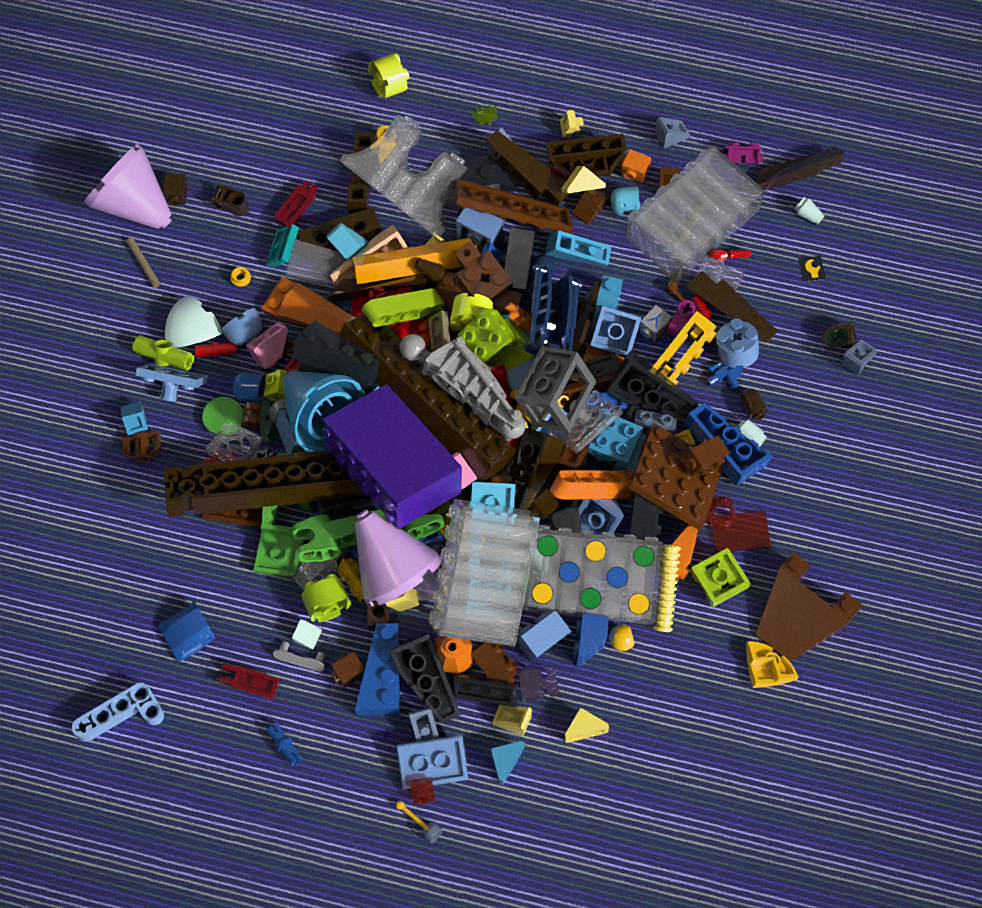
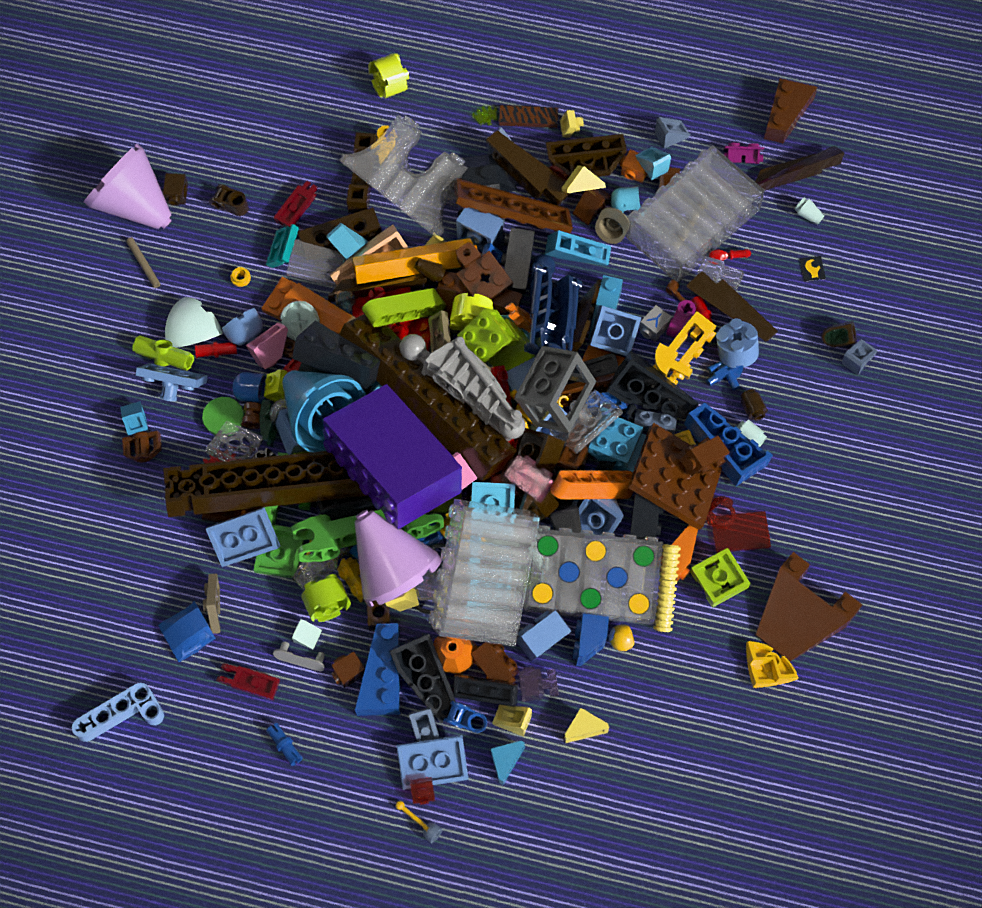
none -> dark tan wing [203,574,221,634]
none -> medium blue plate [206,507,281,567]
none -> light aqua tile [280,300,320,341]
none -> clear light blue tile [335,291,356,312]
none -> blue piece [444,701,487,733]
none -> reddish brown tile [499,105,558,128]
none -> clear pink brick [503,455,554,502]
none -> dark tan piece [595,207,630,244]
none -> medium azure slope [635,147,671,180]
none -> yellow brick [655,343,693,380]
none -> reddish brown wedge [764,78,818,144]

